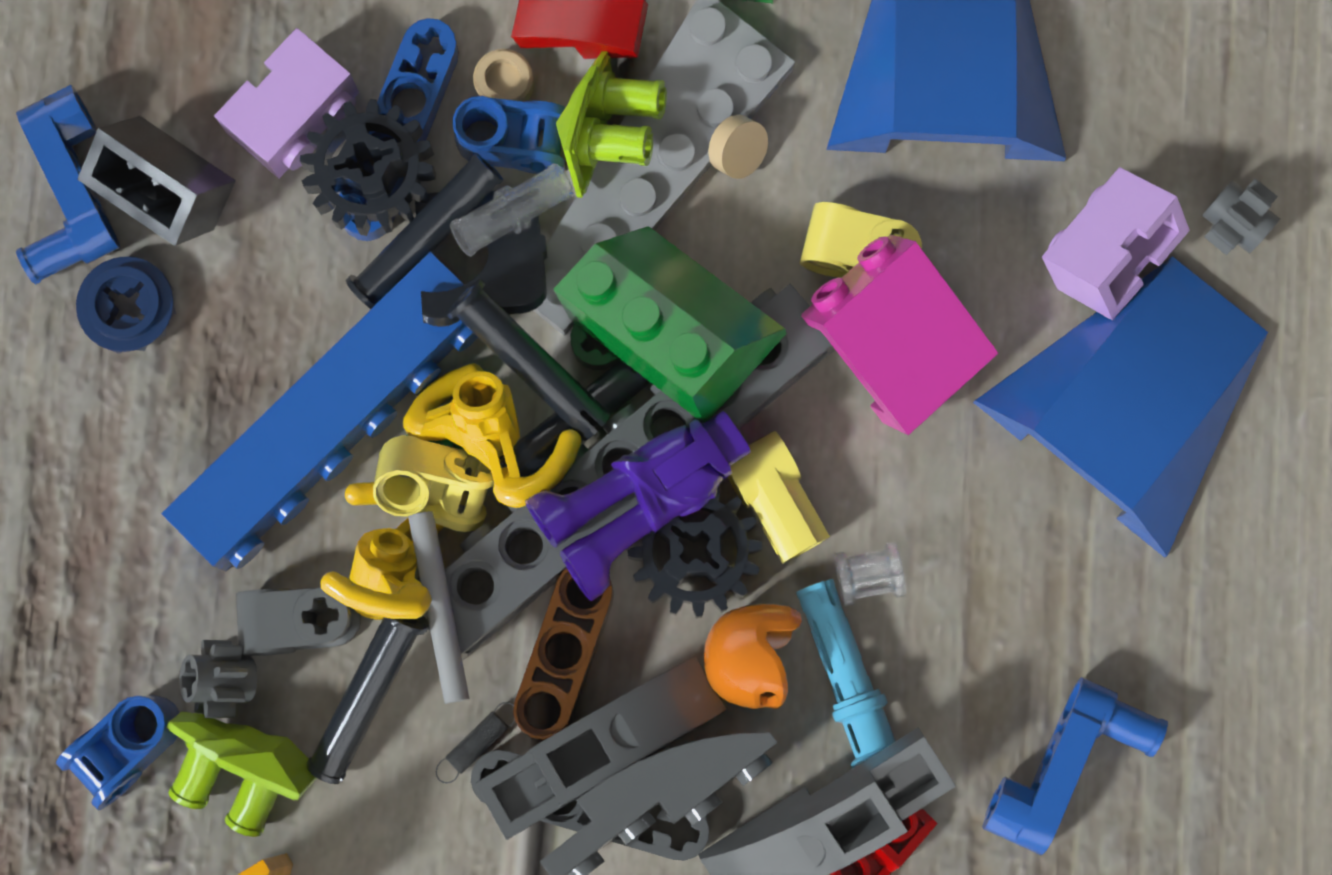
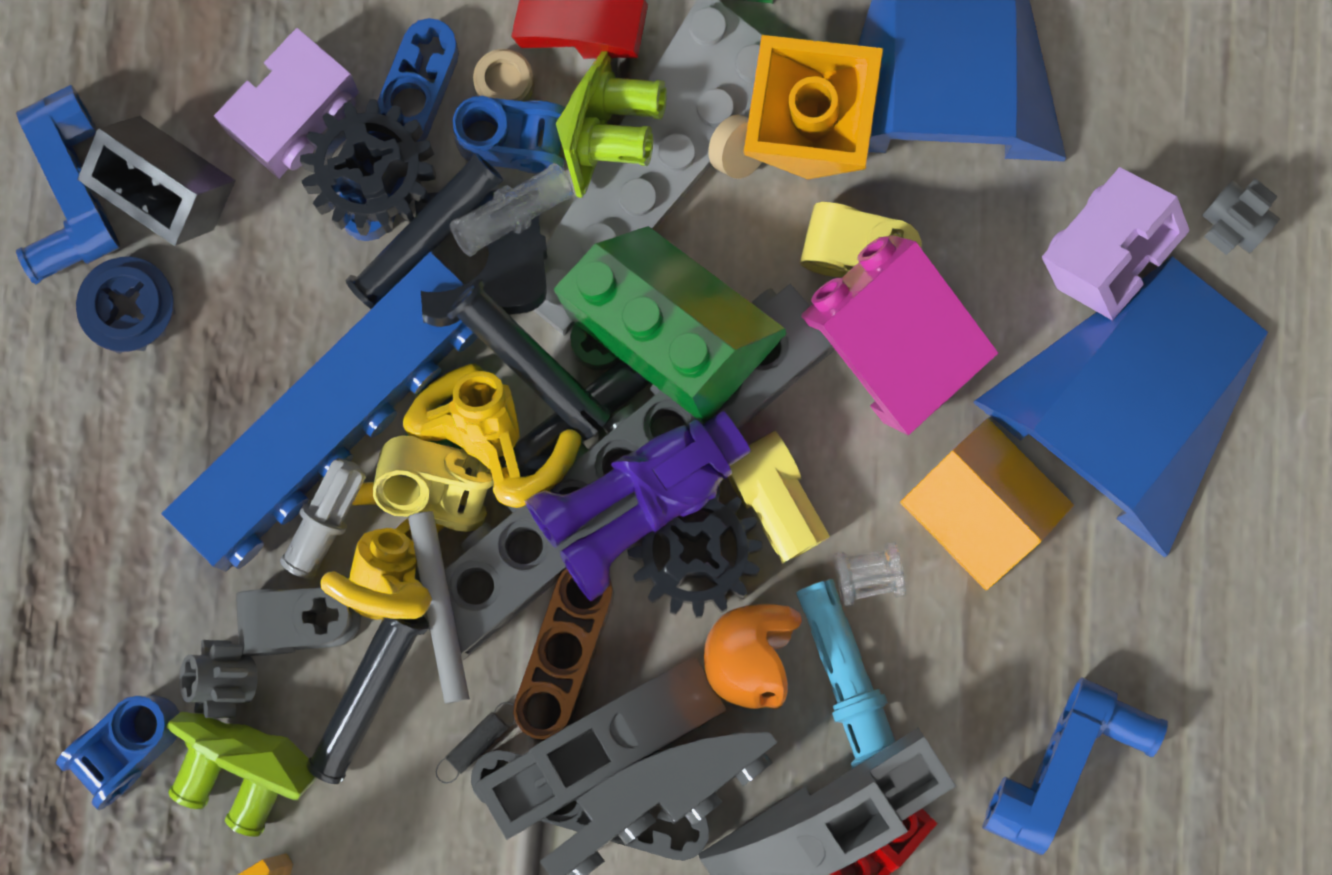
none -> light grey axle [280,458,365,580]
none -> light orange slope [744,35,883,180]
none -> light orange slope [900,418,1074,591]

